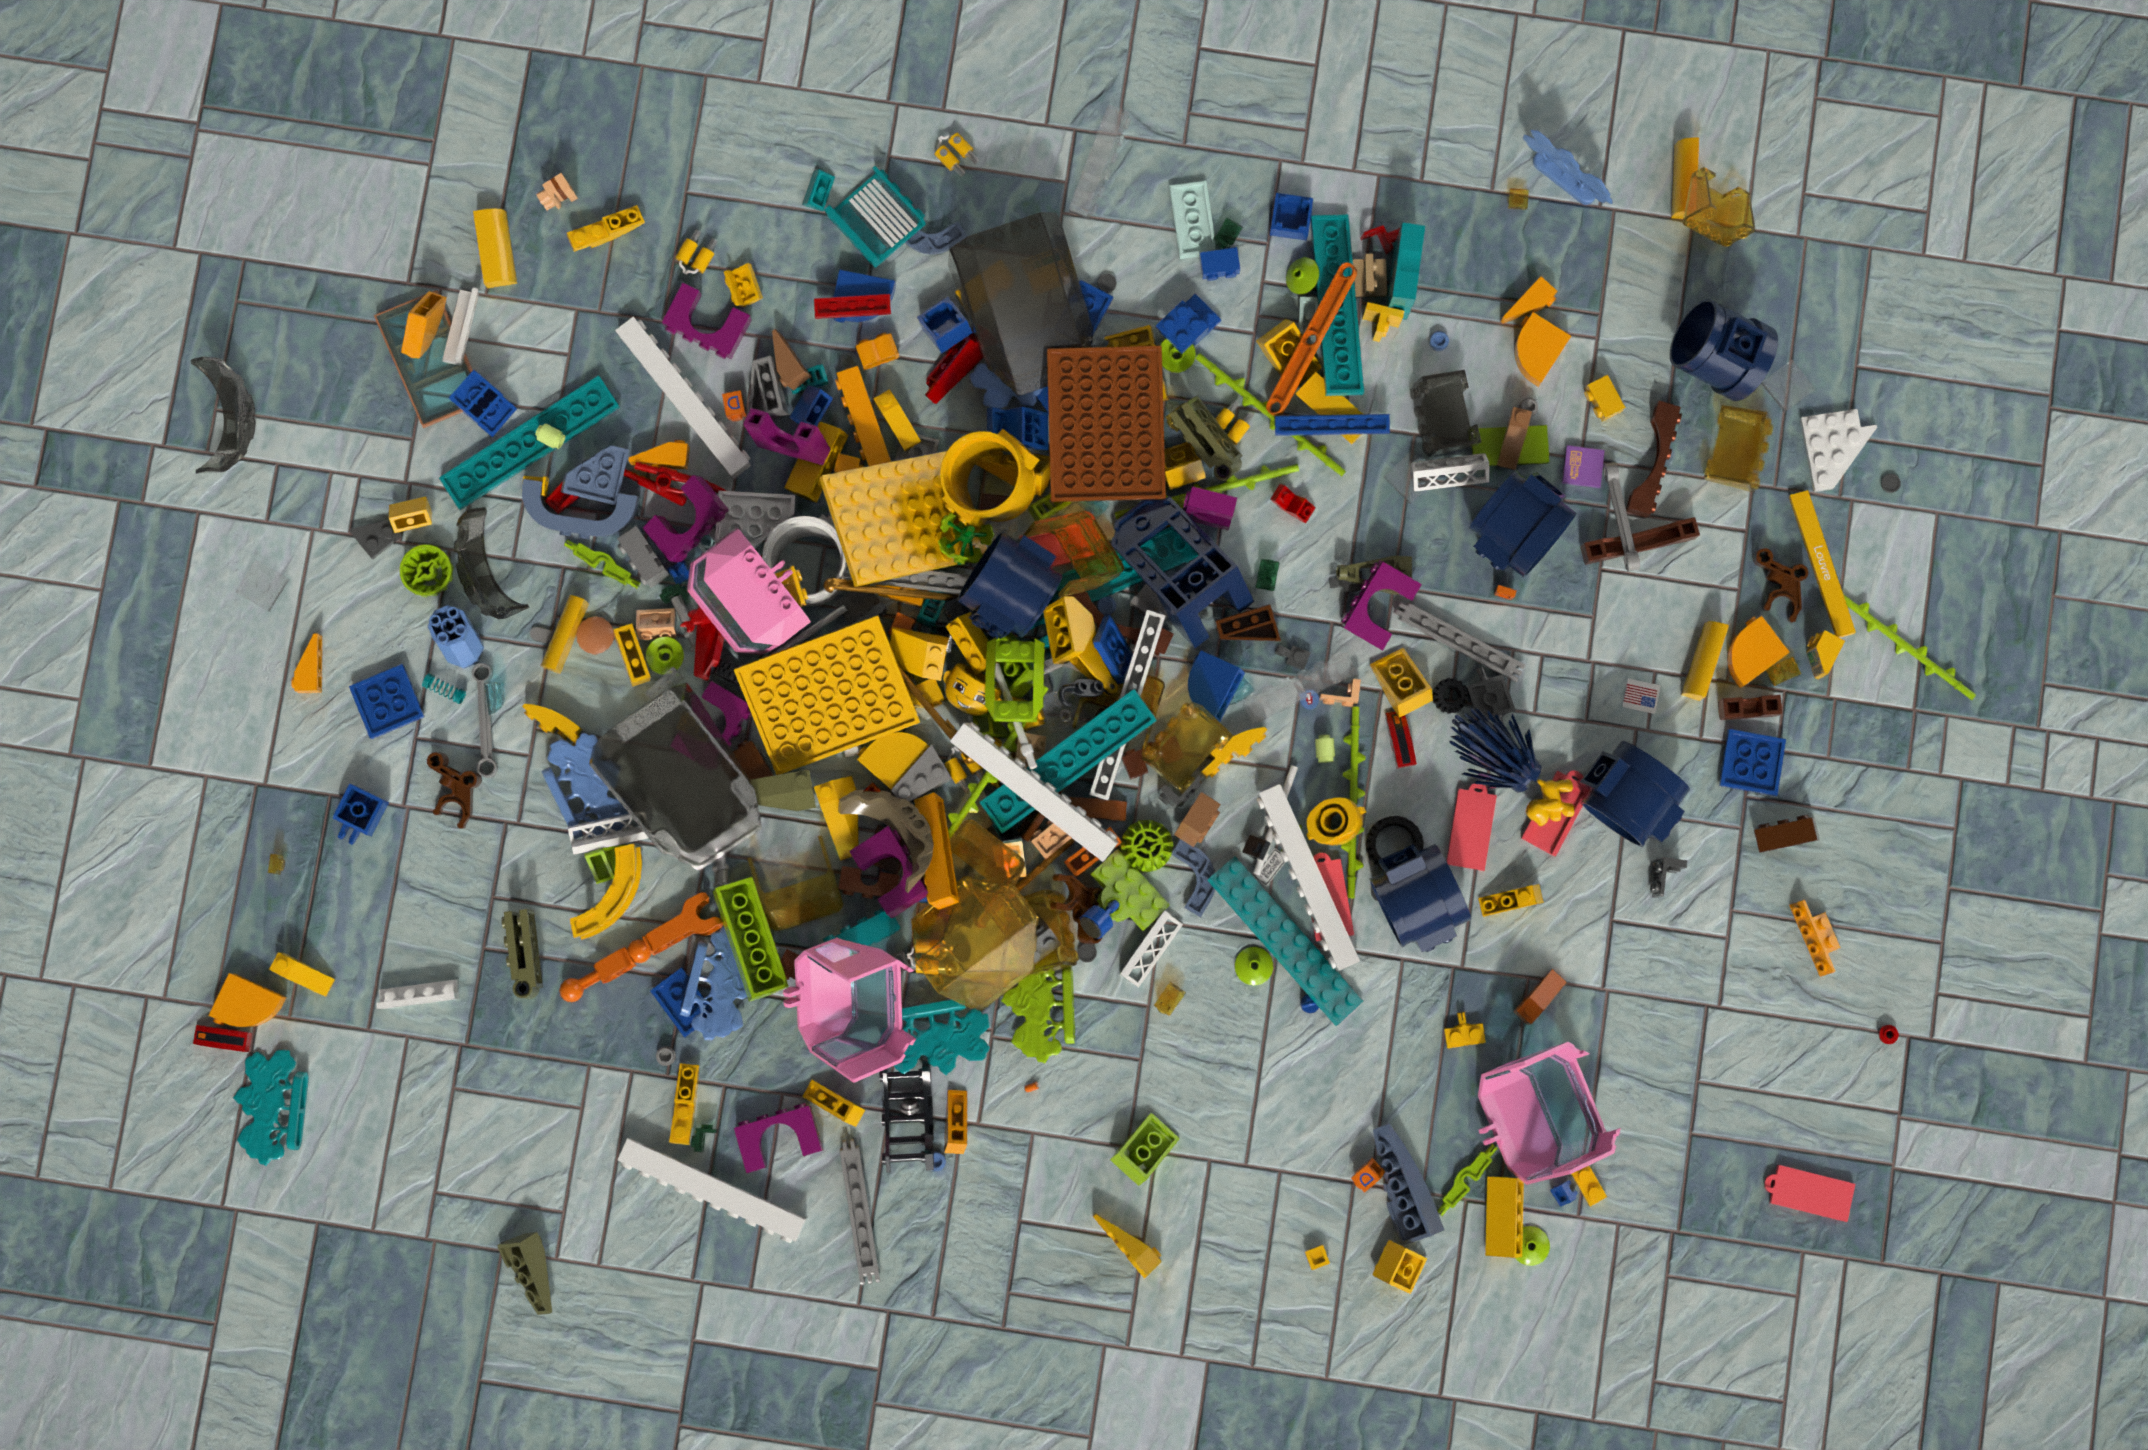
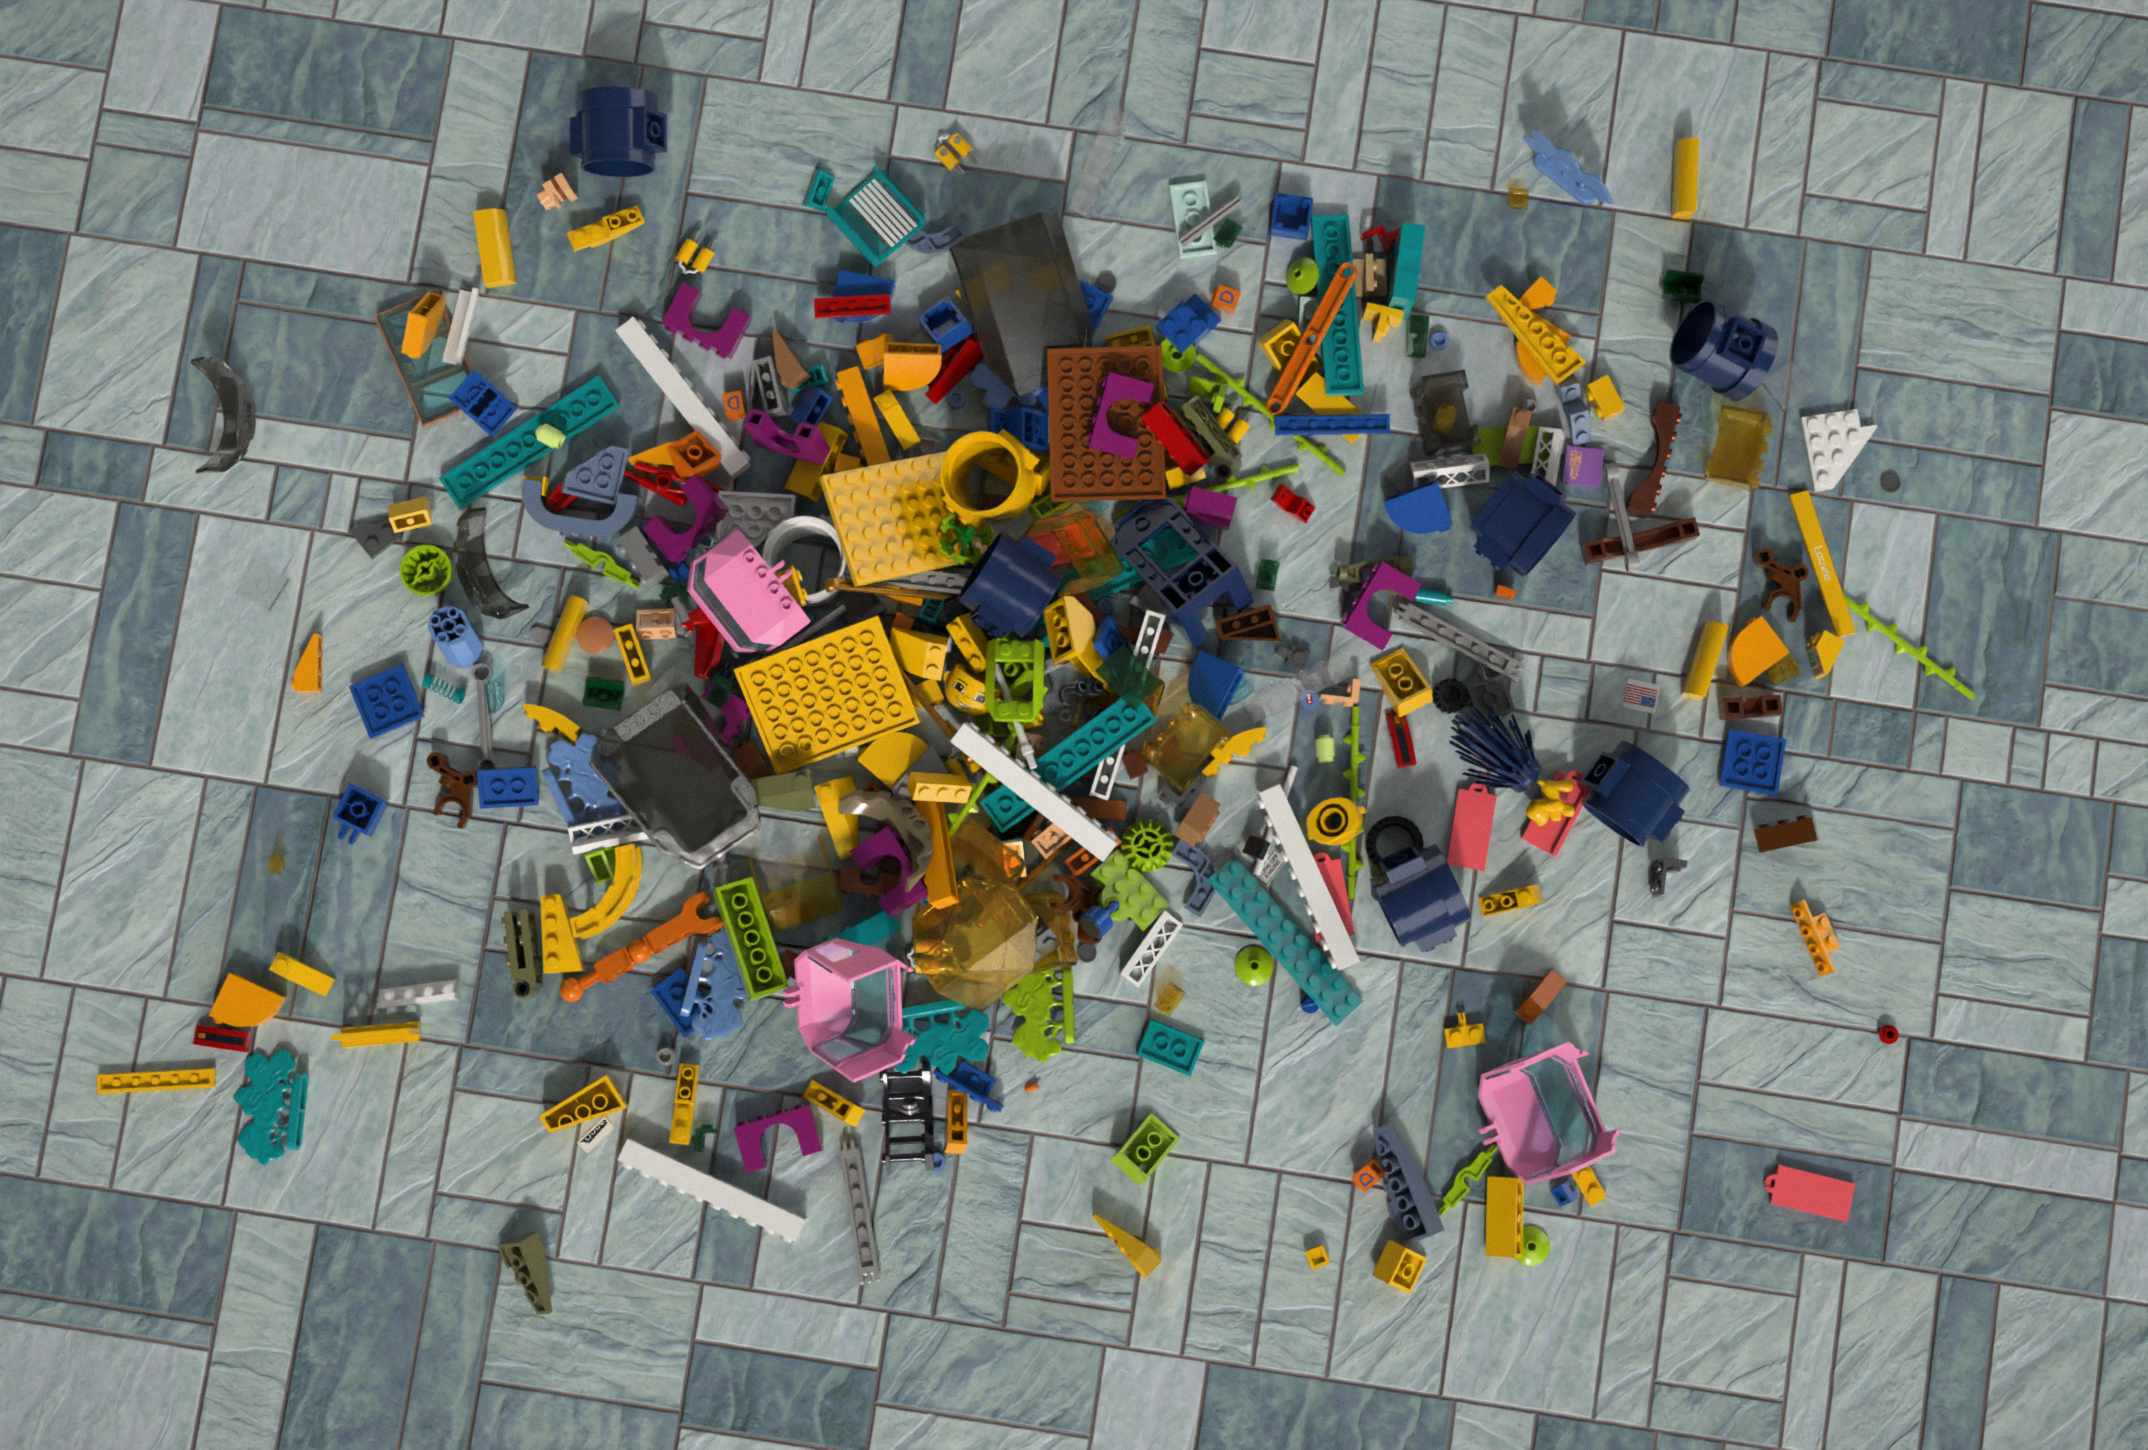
lime dish [646,637,684,675] -> none
yellow bracket [724,263,763,308] -> none
blue brick [1199,247,1240,281] -> none
clear yellow windscreen [1683,167,1756,247] -> none
none -> yellow tile [97,1068,216,1094]
none -> yellow fence [331,1022,421,1048]
none -> blue plate [477,766,539,809]
none -> yellow wedge [539,1072,629,1133]
none -> yellow wedge [540,894,586,974]
none -> dark blue cylinder [569,86,667,177]
none -> white sticker [578,1117,614,1153]
none -> dark green bracket [582,676,625,711]
none -> orange slope [667,430,721,482]
none -> clear green bracket [705,674,733,708]
none -> light orange brick [883,342,942,391]
none -> yellow brick [906,772,972,803]
none -> blue bracket [933,1060,1004,1112]
none -> medium blue tile [946,389,965,409]
none -> magenta arch [1086,372,1154,460]
none -> clear green tile [1095,645,1162,711]
none -> teal tile [1136,1019,1205,1077]
none -> red brick [1141,400,1211,477]
none -> light grey axle [1179,195,1242,246]
none -> lime bracket [1188,375,1229,413]
none -> orange brick [1211,284,1241,314]
none -> blue brick [1383,479,1453,534]
none -> clear green slope [1406,315,1429,358]
none -> teal cylinder [1414,588,1454,606]
none -> clear yellow bracket [1431,403,1460,435]
none -> yellow wing [1485,285,1586,386]
none -> white fence [1531,427,1565,486]
none -> sand blue arch [1555,374,1592,446]
none -> dark green bracket [1662,269,1704,304]

